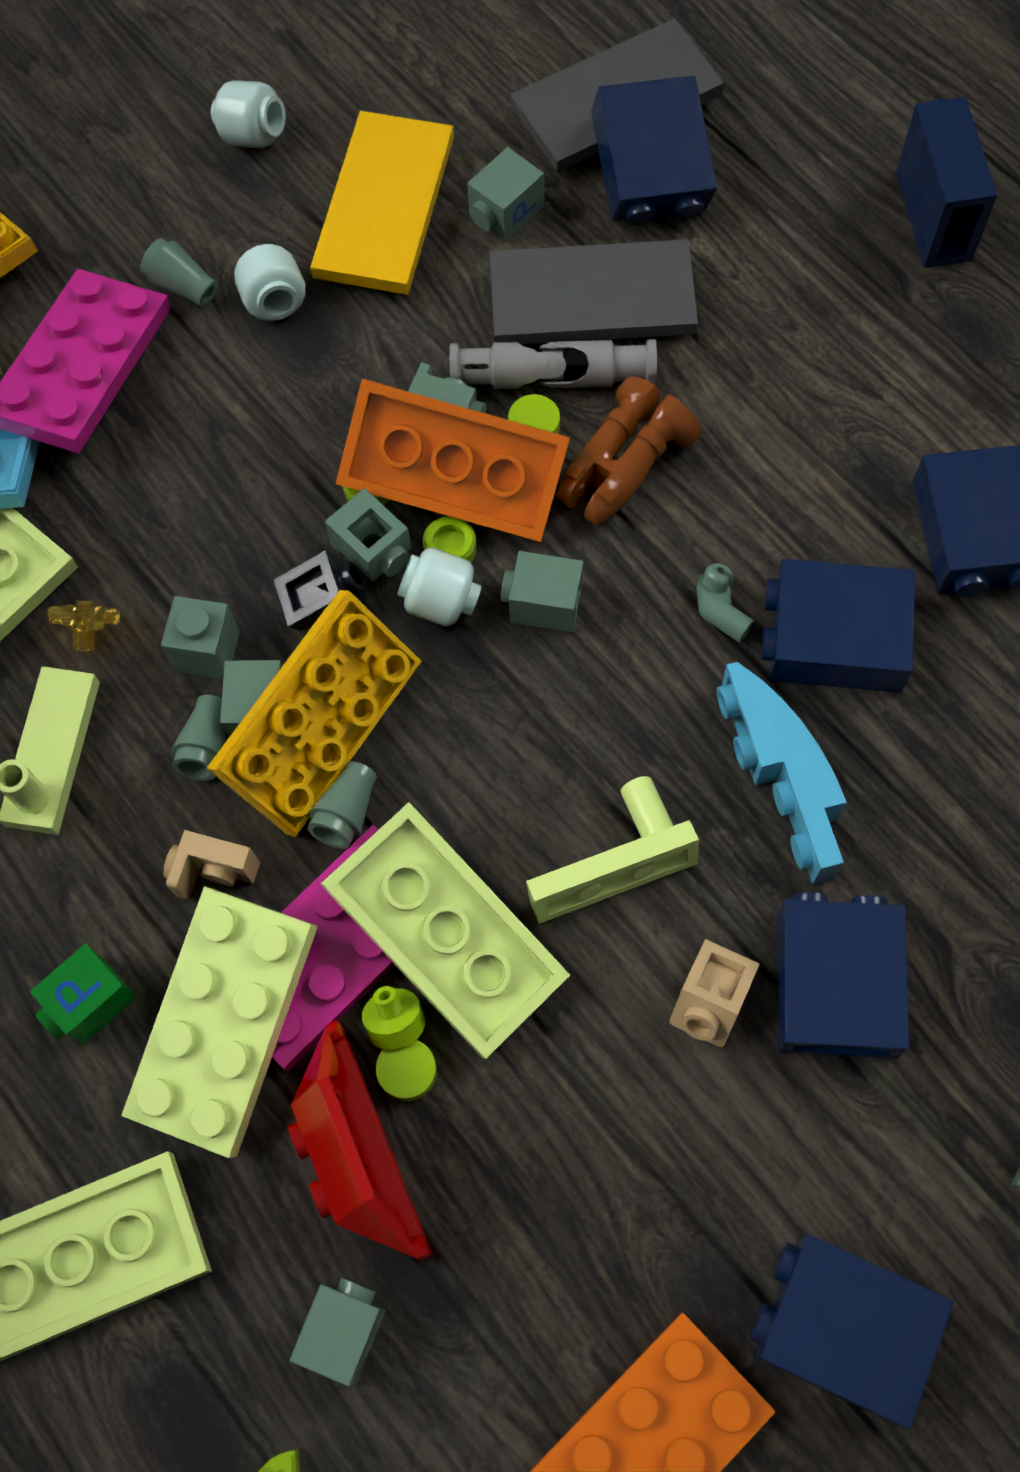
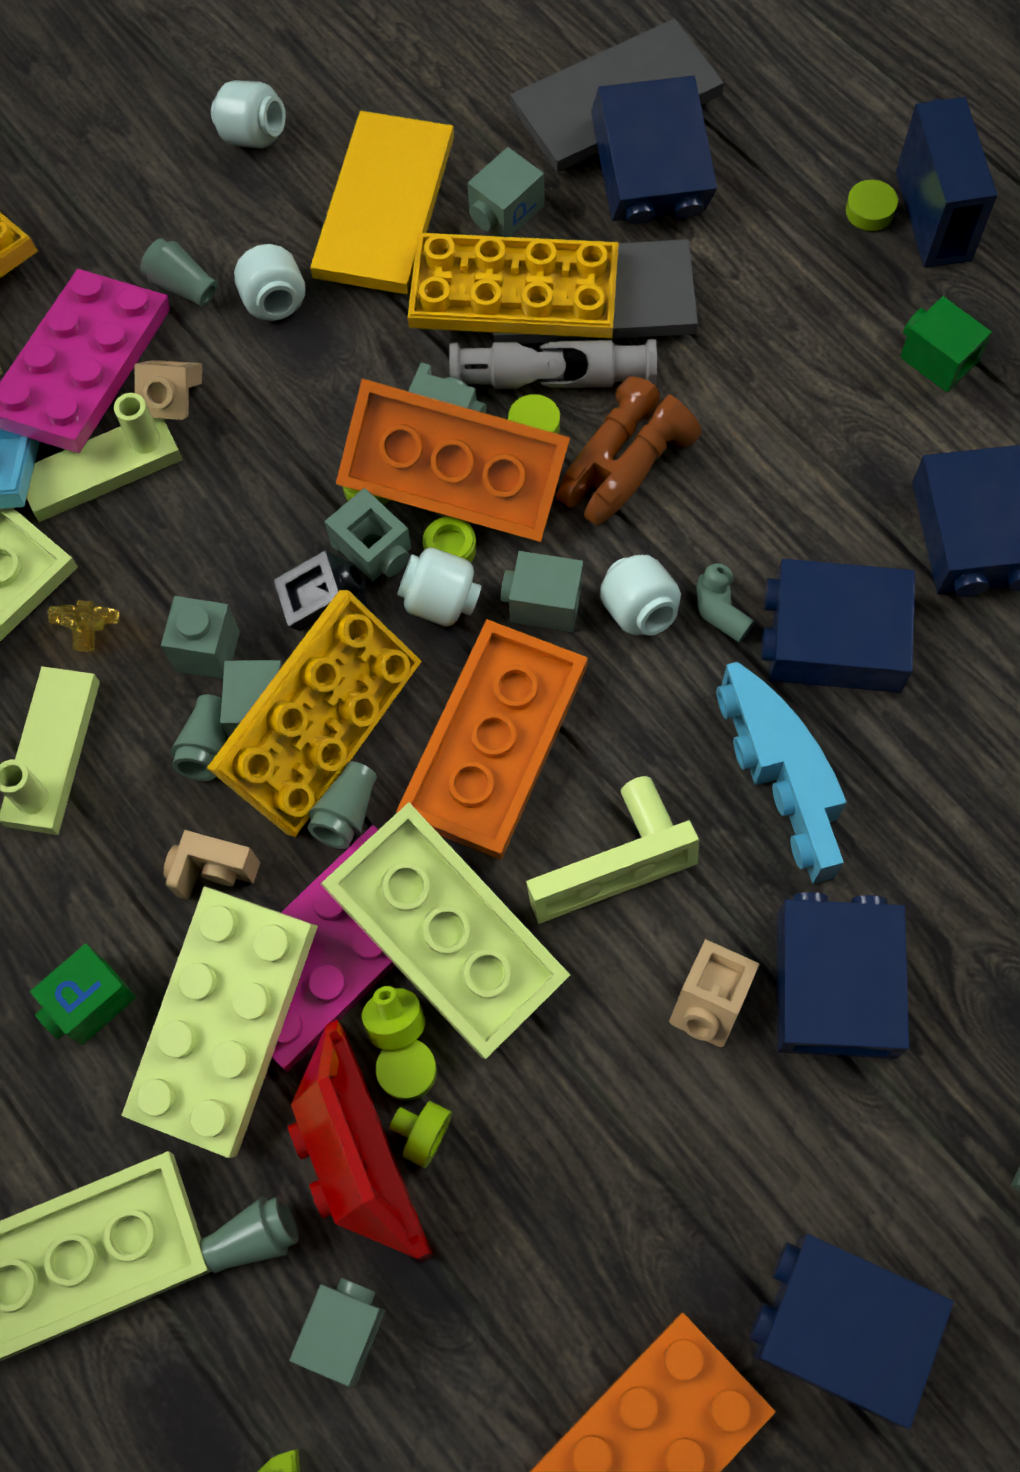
none -> yellowish green piece [26,393,183,522]
none -> tan bracket [135,360,202,420]
none -> sand green cone [201,1196,299,1274]
none -> lime tile [389,1101,452,1168]
none -> orange plate [396,619,588,860]
none -> yellow tile [407,233,619,338]
none -> light aqua head [600,555,681,635]
none -> lime tile [845,180,898,231]
none -> green brick [899,296,992,393]

